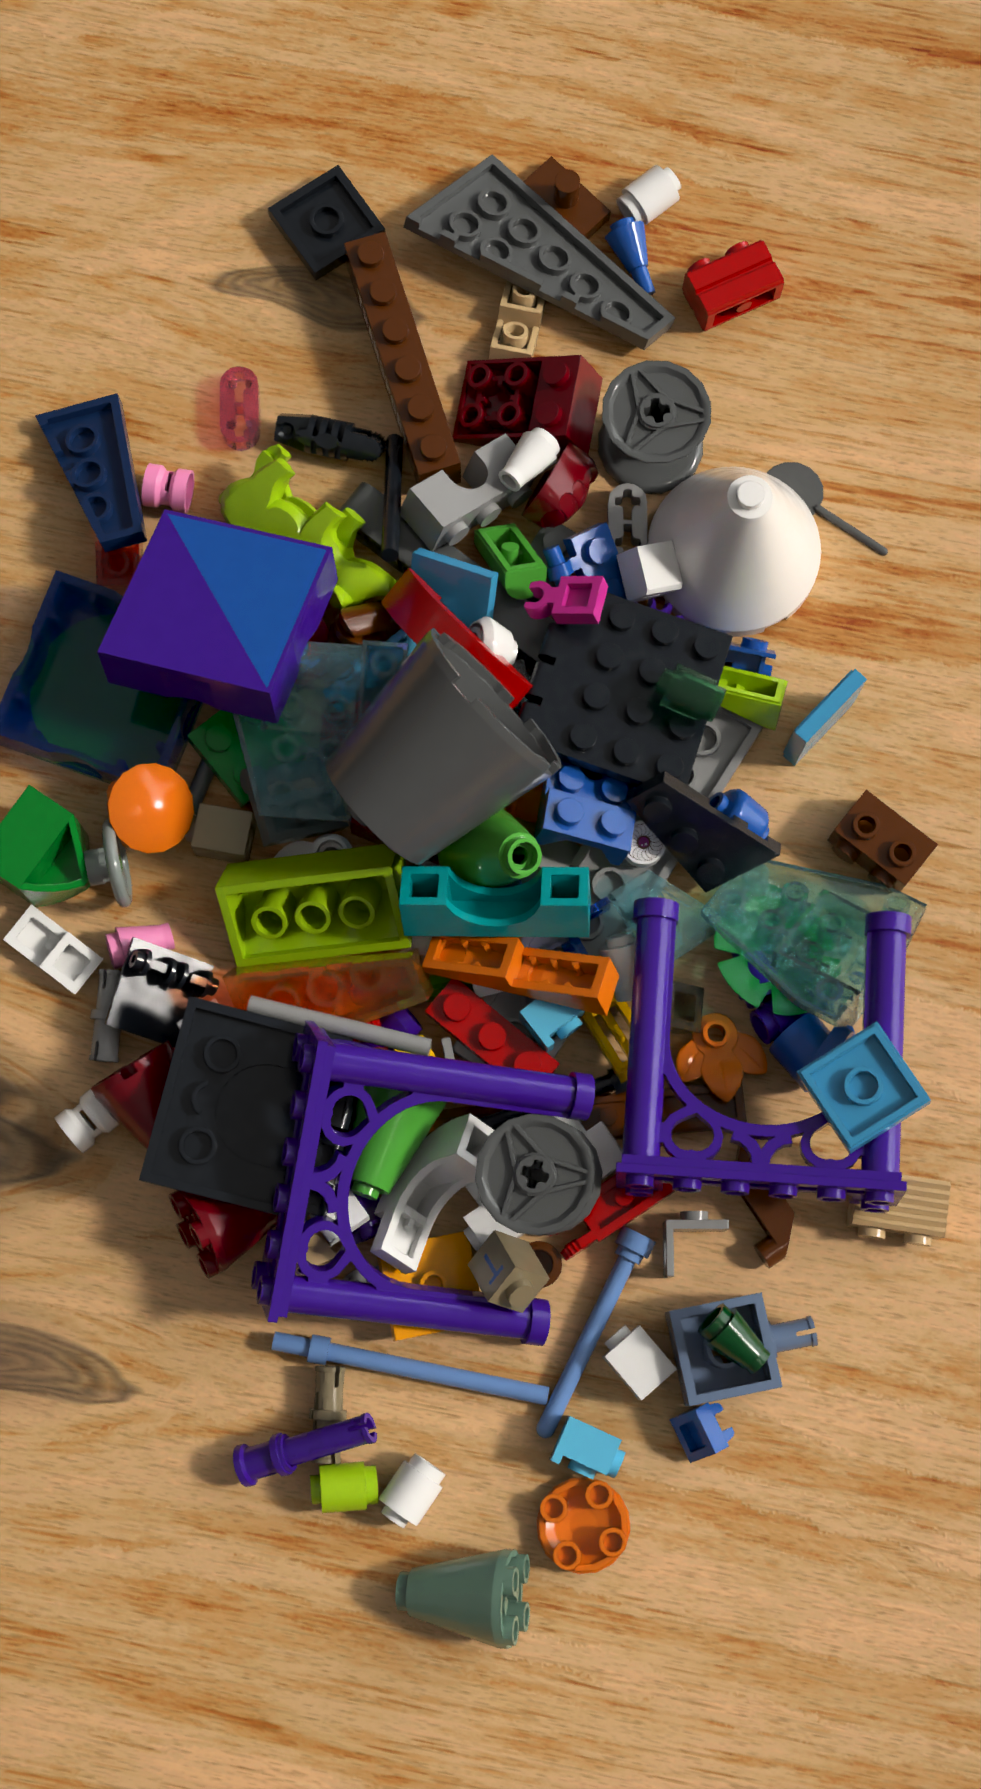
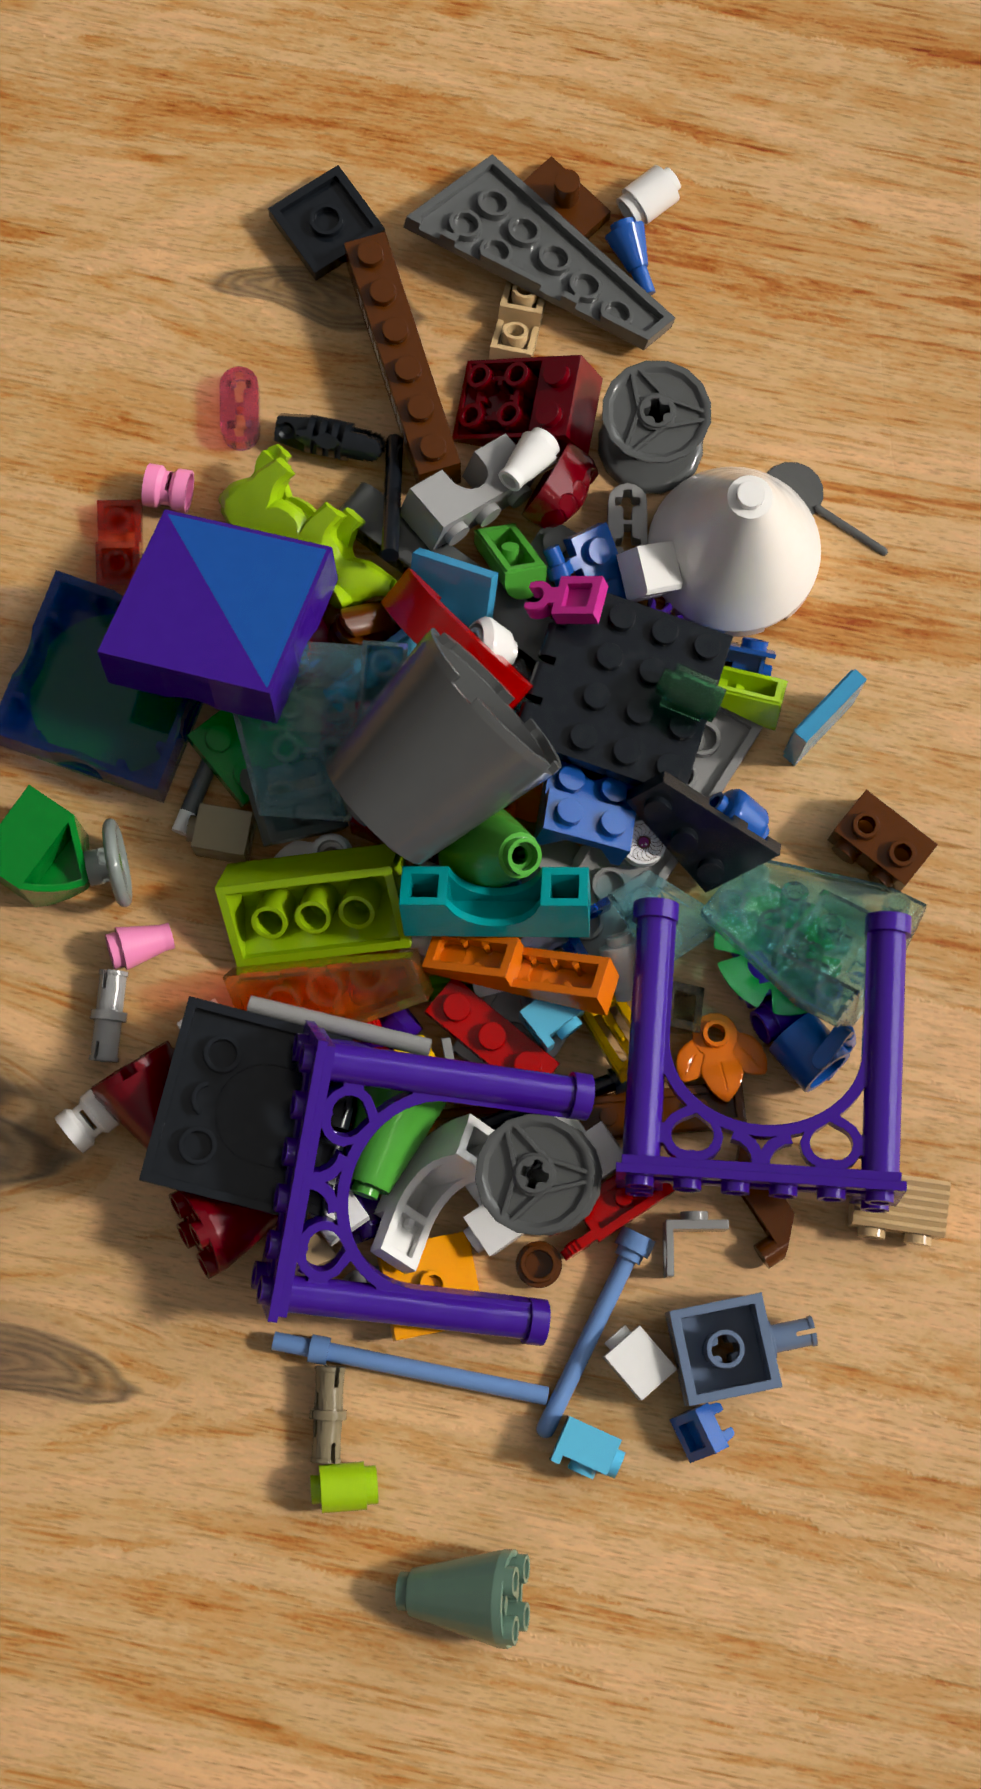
white slope [3,904,103,994] -> none
dark blue wing [35,393,147,553] -> none
black hinge [104,937,219,1048] -> none
orange dish [106,763,194,854] -> none
dark purple pin [233,1413,377,1487] -> none
white brick [378,1453,445,1528] -> none
dark tan brick [467,1230,550,1313] -> none
orange dish [536,1477,630,1574] -> none
red brick [682,240,784,331] -> none
dark green cone [698,1304,770,1374] -> none
dark azure tile [796,1021,931,1154] -> none

